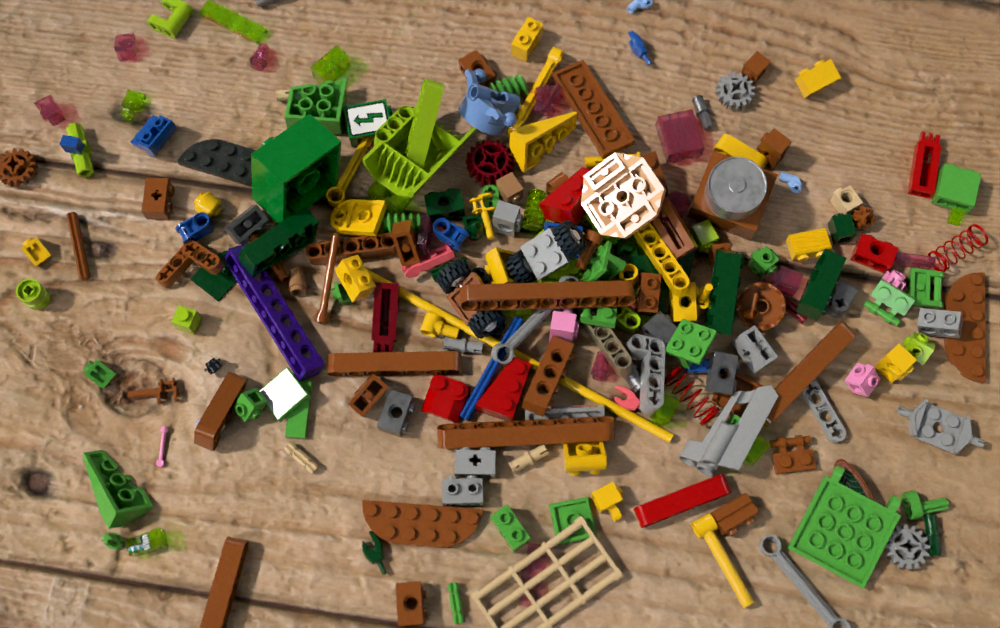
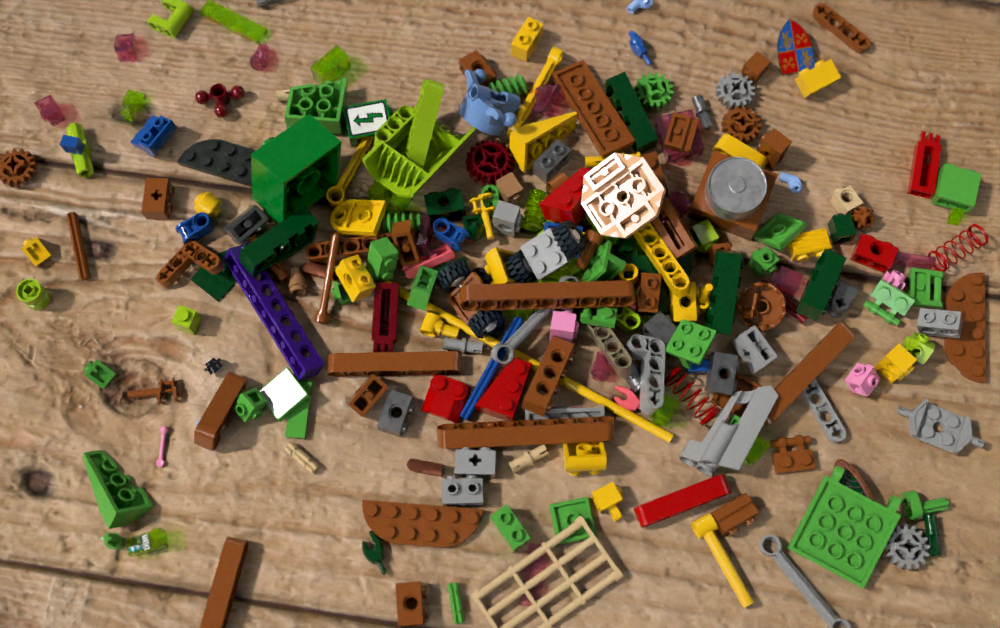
none -> dark red piece [195,83,245,118]
none -> copper bar [302,261,337,281]
none -> bright green brick [366,237,399,282]
none -> bright green brick [407,265,438,311]
none -> copper bar [407,459,444,477]
none -> flat silver brick [532,139,571,184]
none -> dark green wedge [604,71,659,154]
none -> bright green gear [634,72,674,110]
none -> dark orange plate [663,112,699,154]
none -> dark orange gear [721,106,762,144]
none -> bright green tile [753,212,807,251]
none -> shield [777,19,815,75]
none -> dark orange beam [812,3,871,54]

